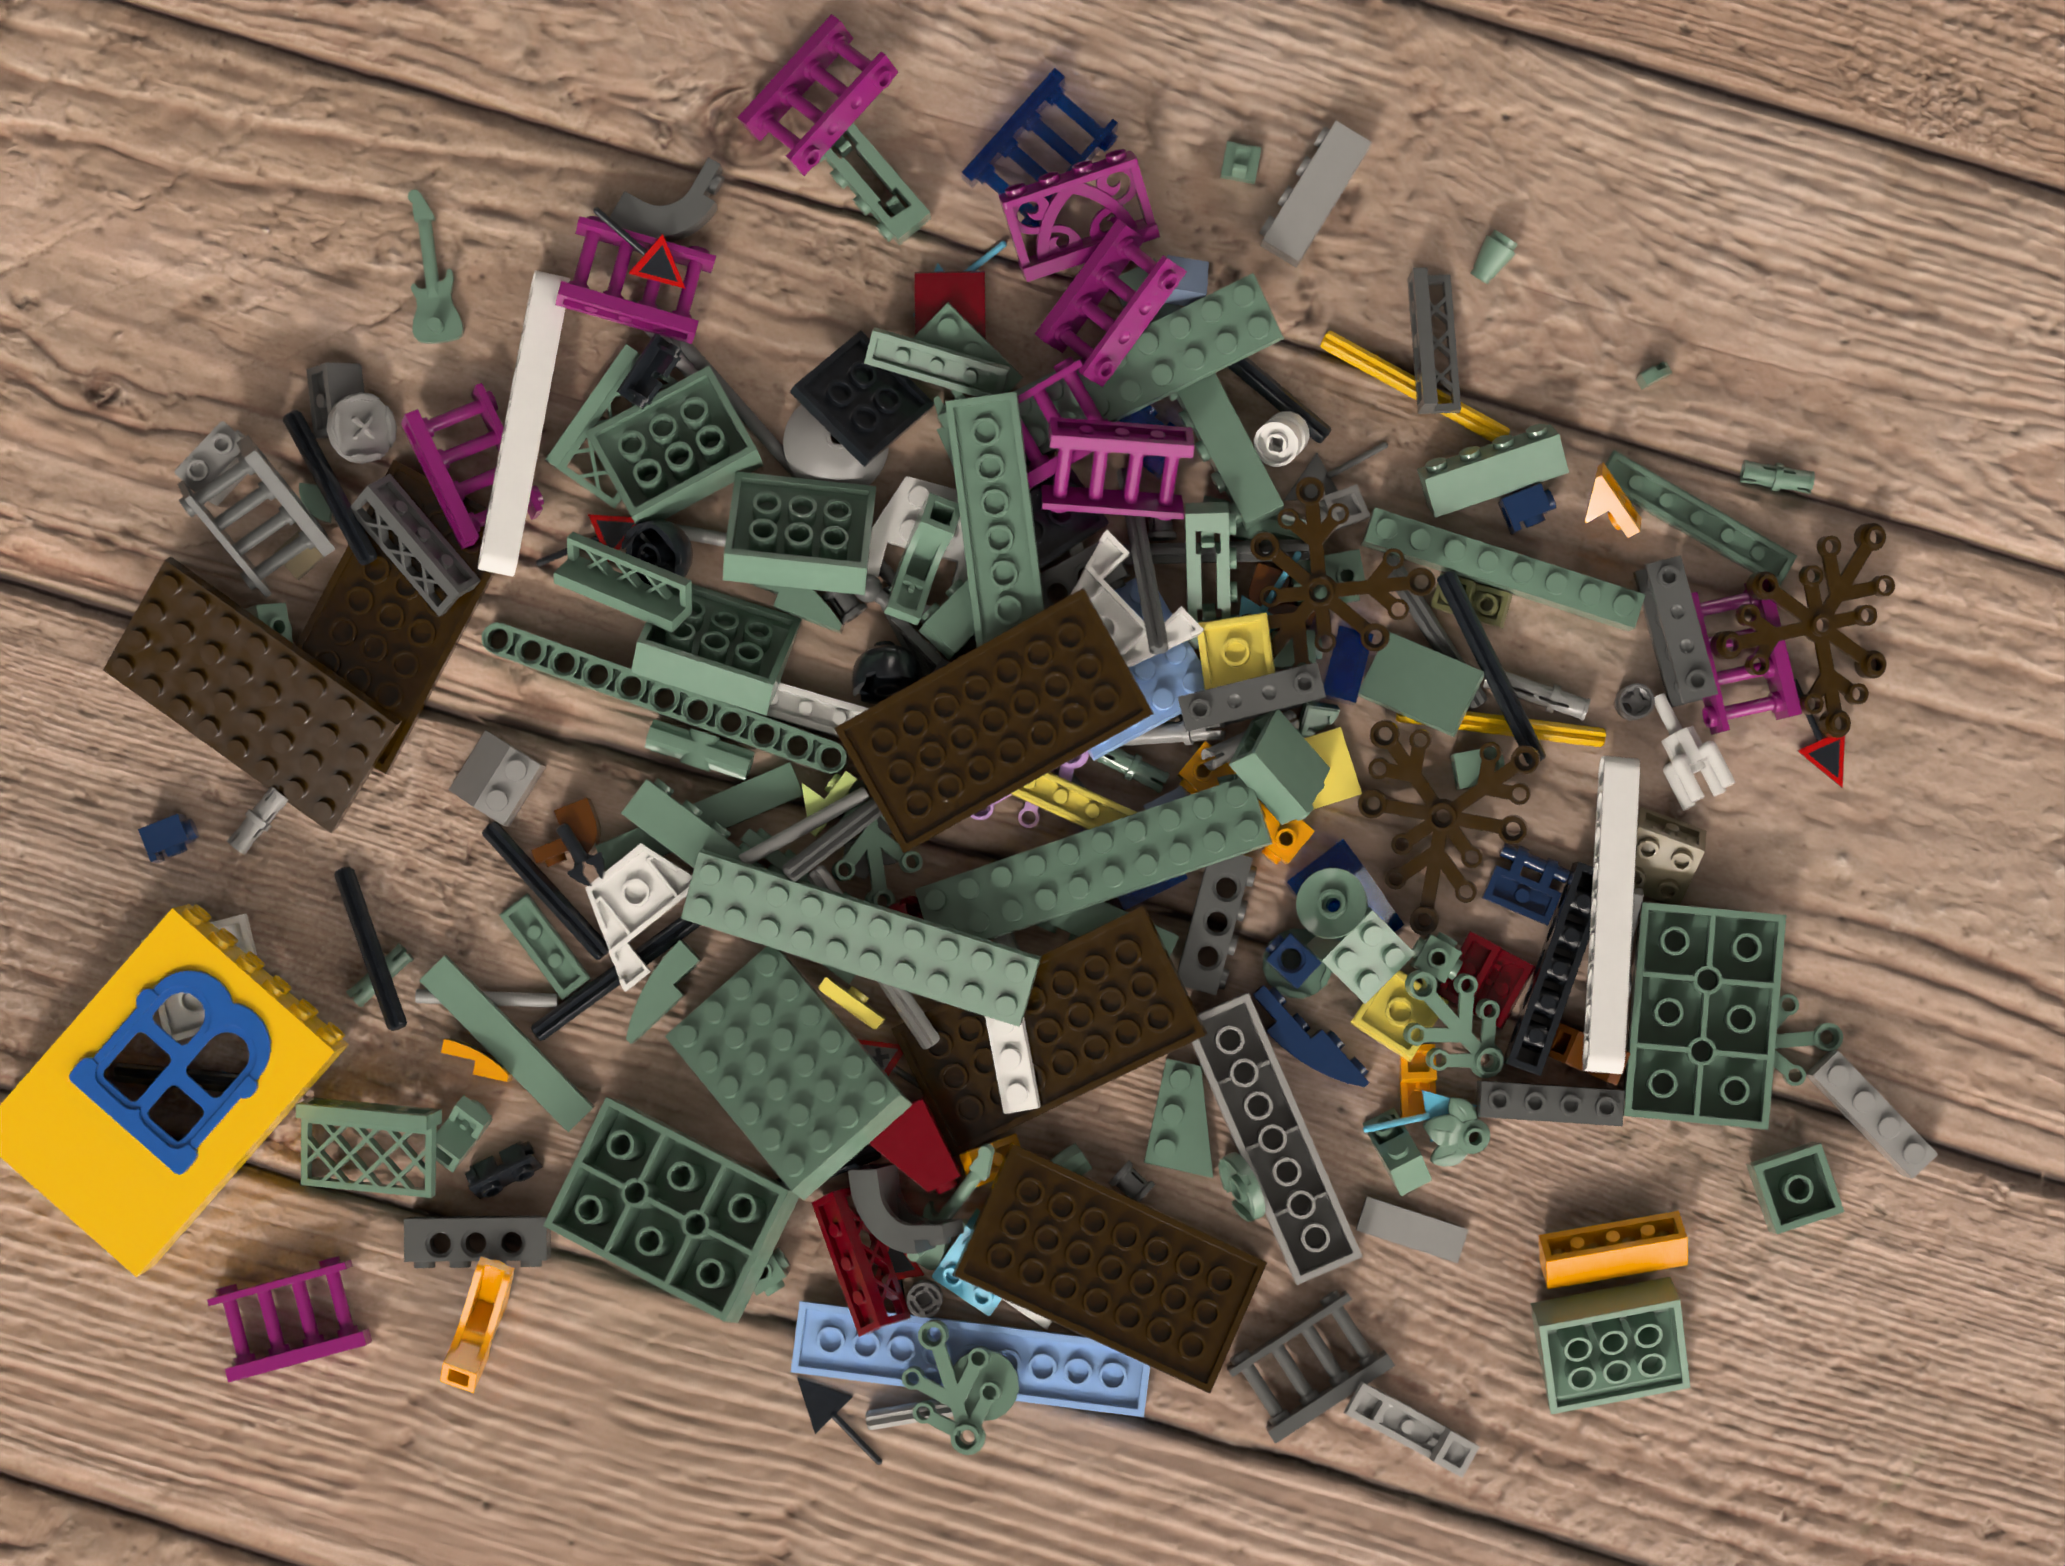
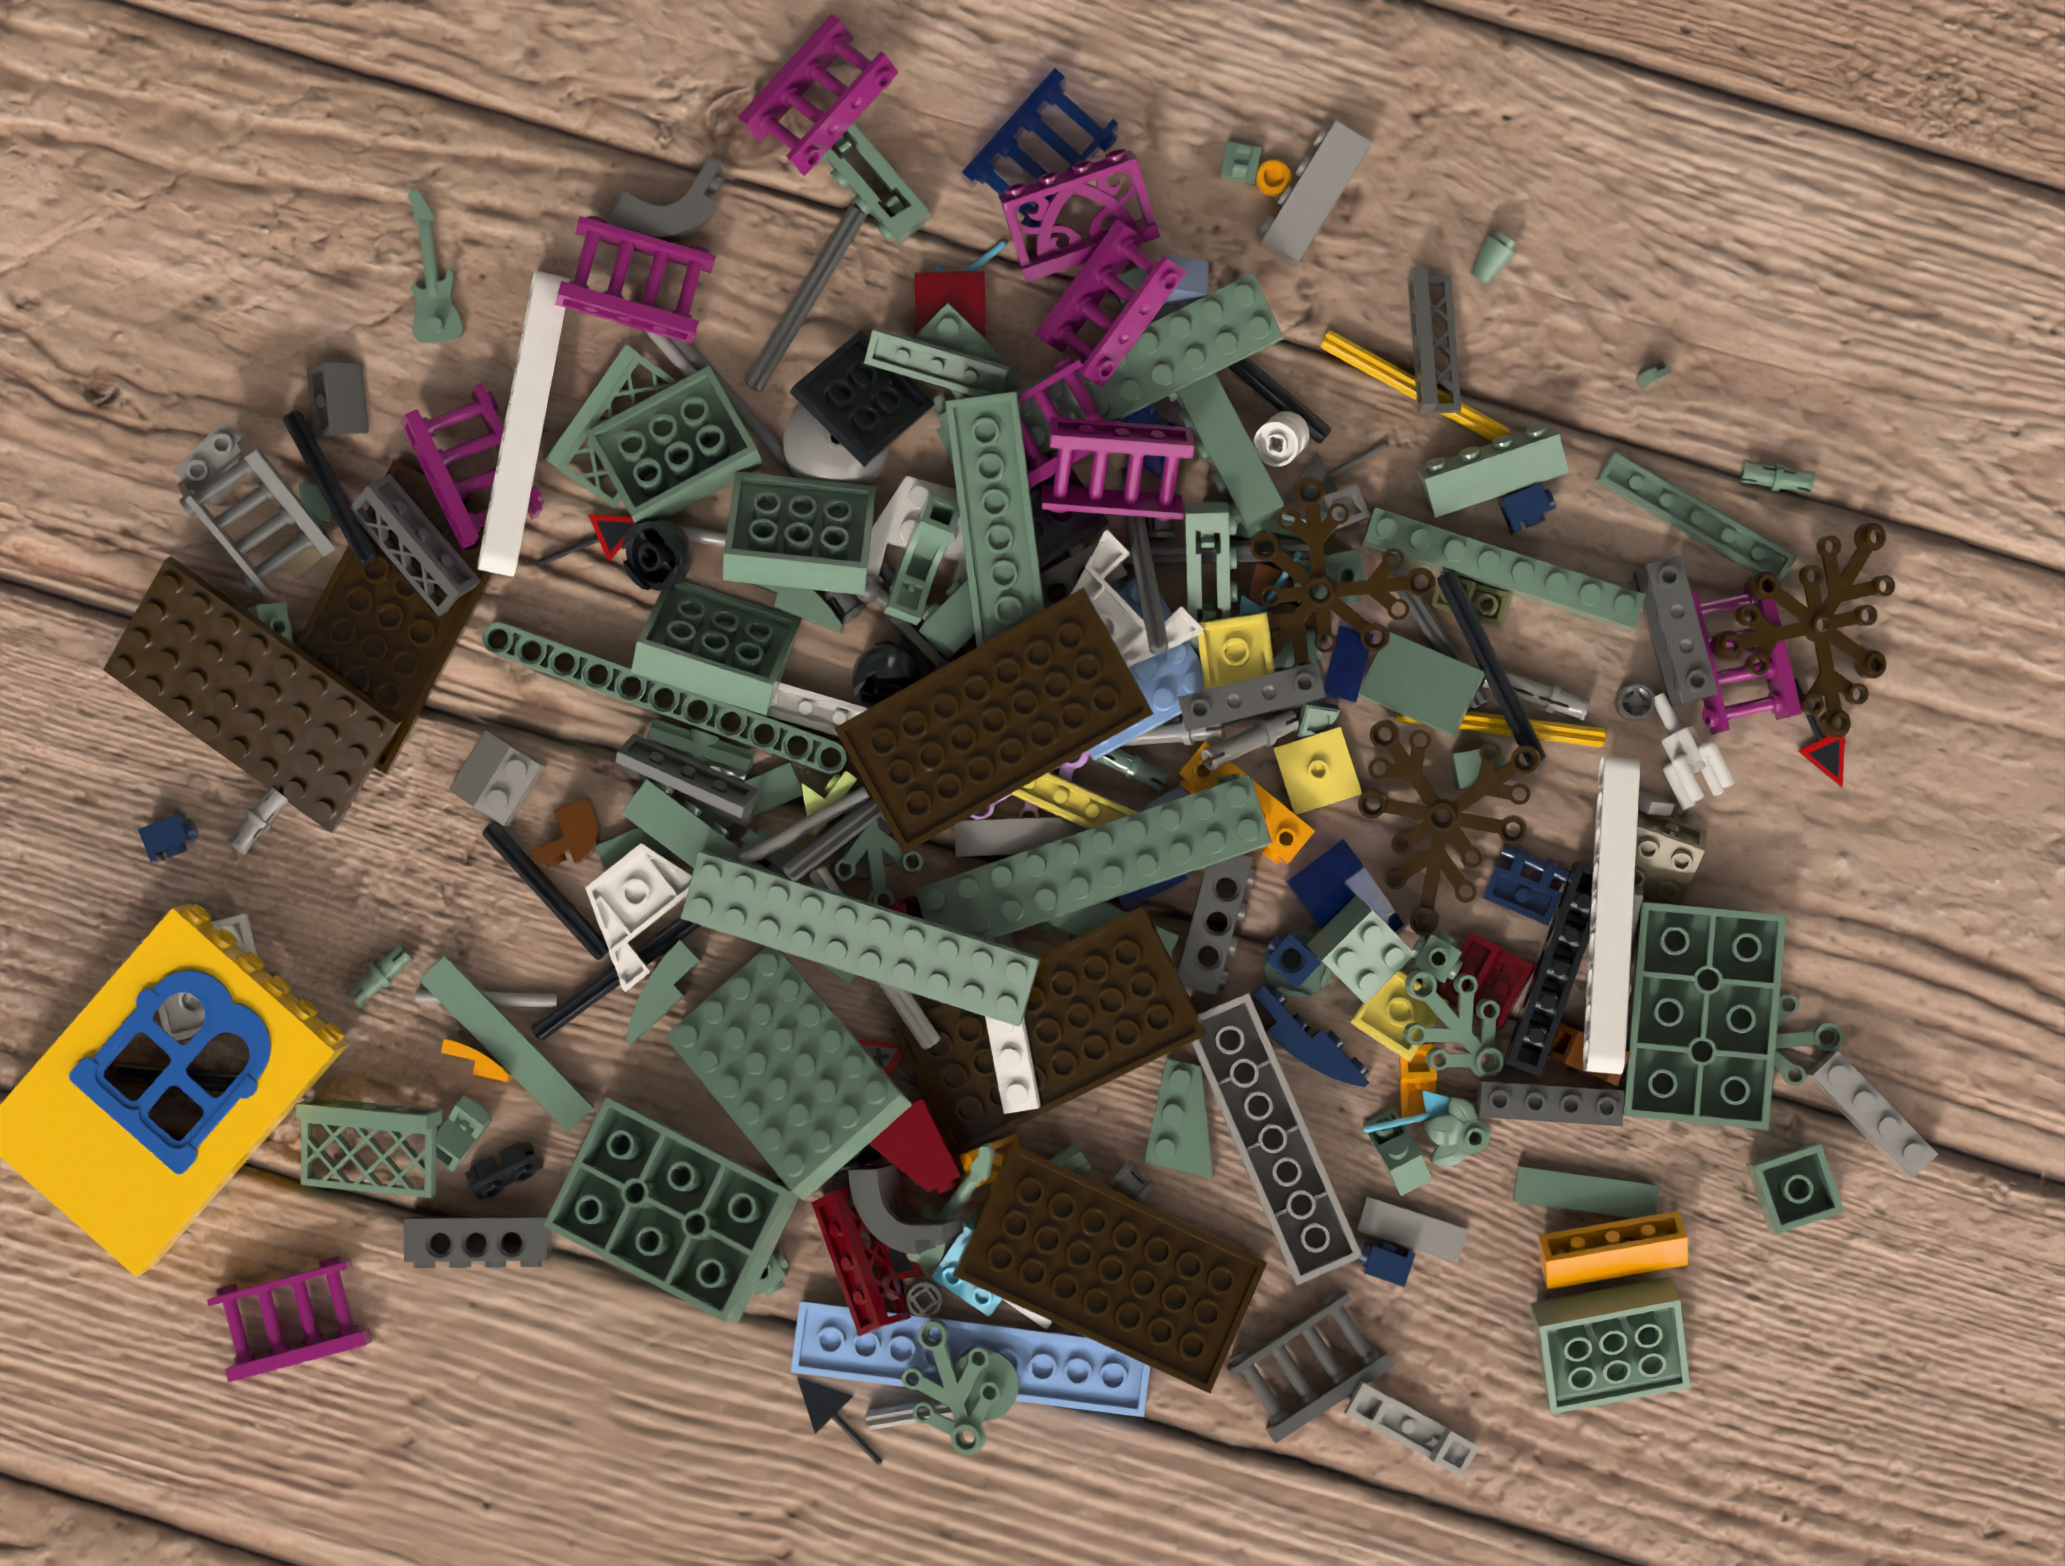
light grey tile [327,392,397,464] -> none
black axle [334,866,407,1031] -> none
light orange arch [440,1256,515,1393] -> none
sand green tile [499,894,591,1000] -> none
sand green fence [554,532,692,632] -> none
black bar [556,823,605,886] -> none
piece [593,207,686,289] -> none
black hinge [616,333,682,409] -> none
light yellow plate [819,977,886,1030] -> none
sand green tile [1218,1152,1265,1222] -> none
sand green brick [1228,709,1330,825] -> none
sand green dish [1296,868,1367,939] -> none
slope [1585,463,1642,538] -> none
none -> dark grey fence [615,733,759,827]
none -> dark grey axle [745,206,866,392]
none -> light grey slope [955,817,1088,857]
none -> light orange tile [1256,160,1291,197]
none -> dark blue brick [1358,1240,1416,1287]
none -> sand green tile [1513,1166,1660,1218]
none -> light grey tile [1638,790,1675,816]

